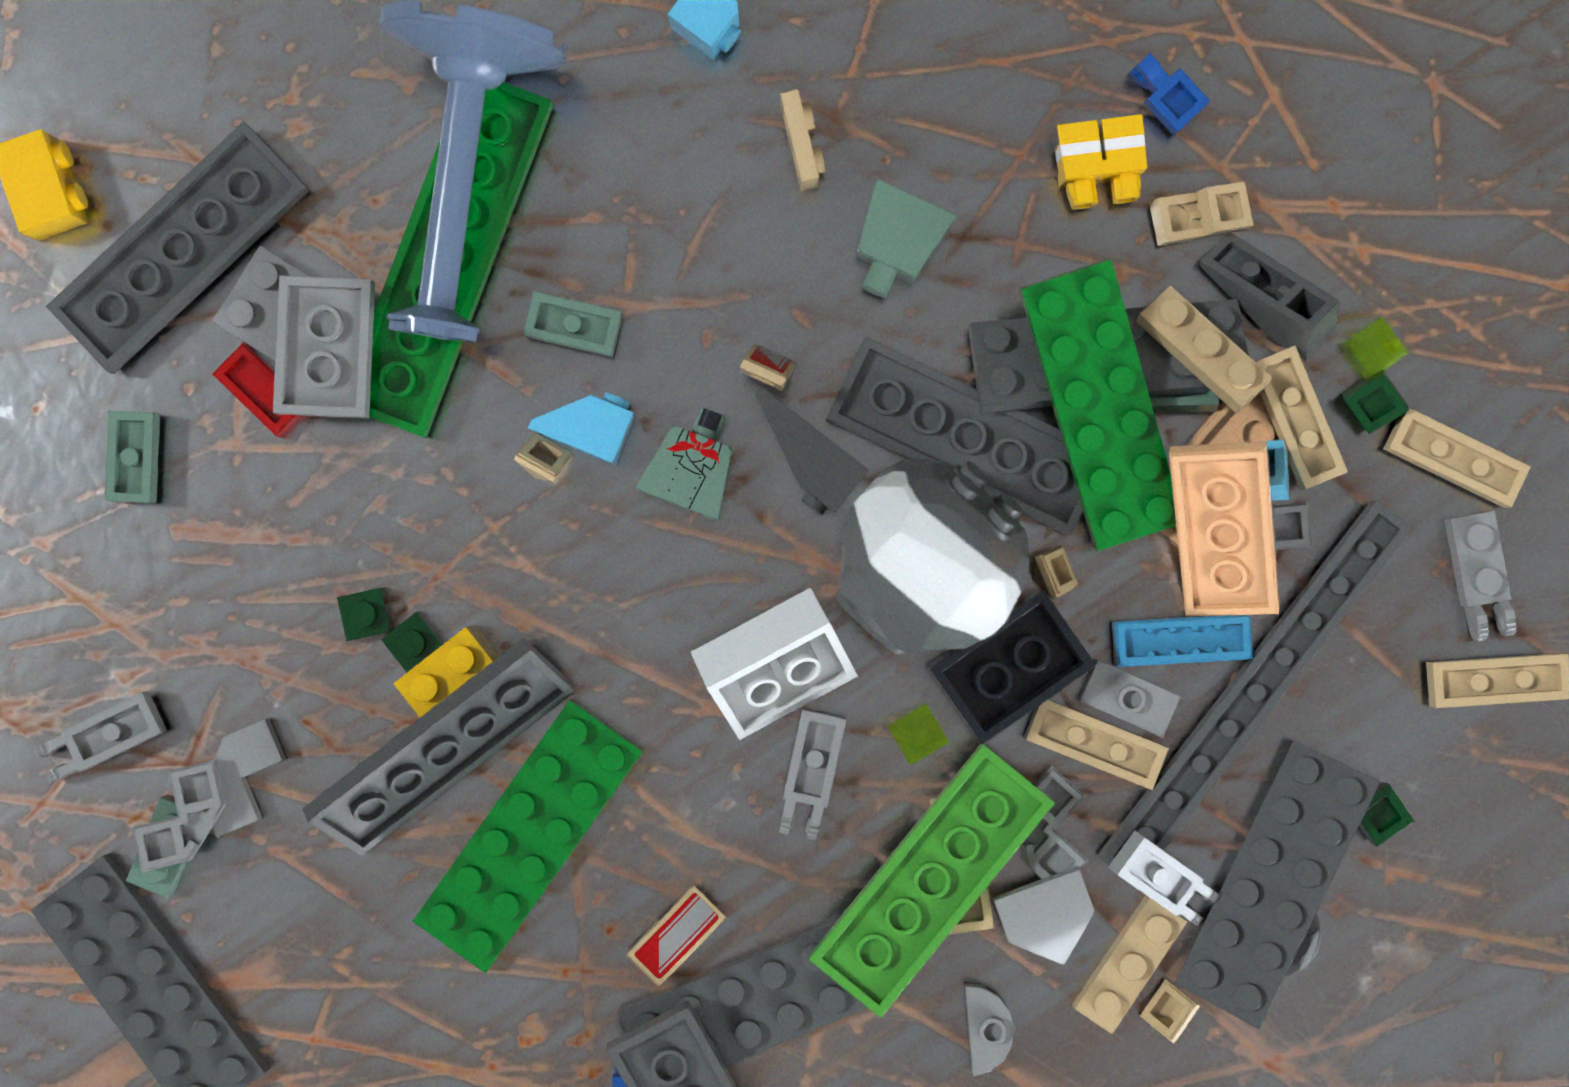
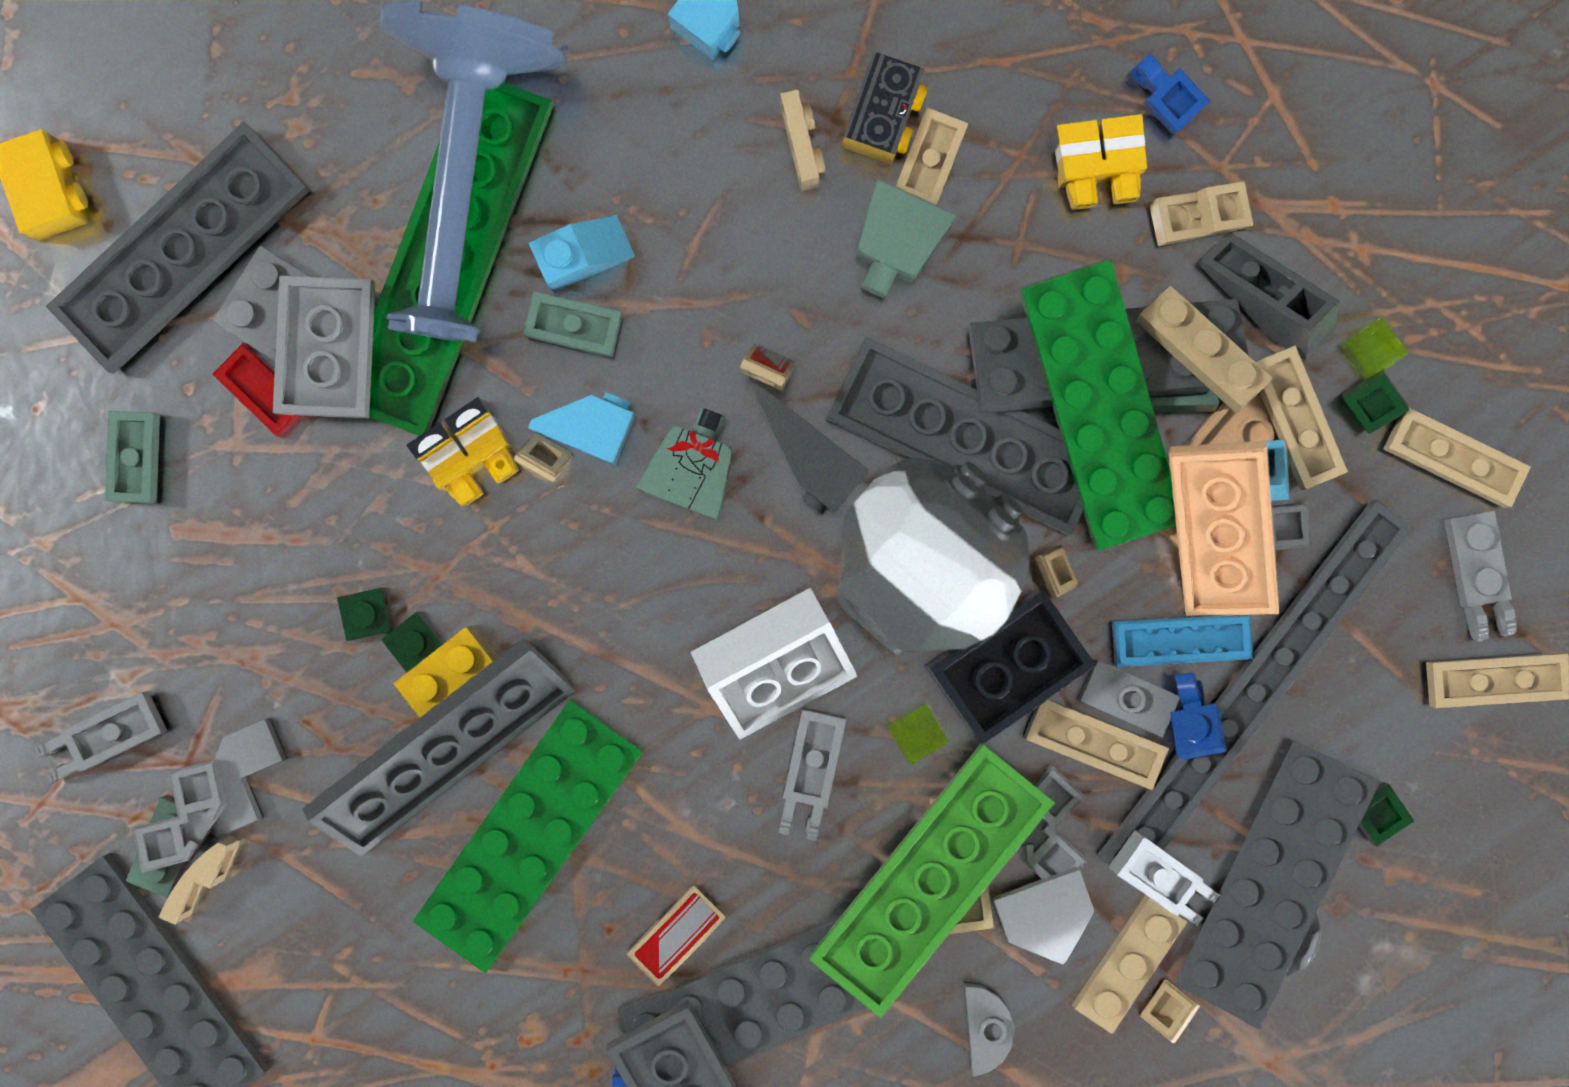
none -> tan slope [158,836,241,924]
none -> yellow hips [406,397,519,507]
none -> medium azure slope [529,215,635,293]
none -> brick [842,51,929,165]
none -> tan plate [896,107,969,206]
none -> blue plate [1170,672,1227,760]

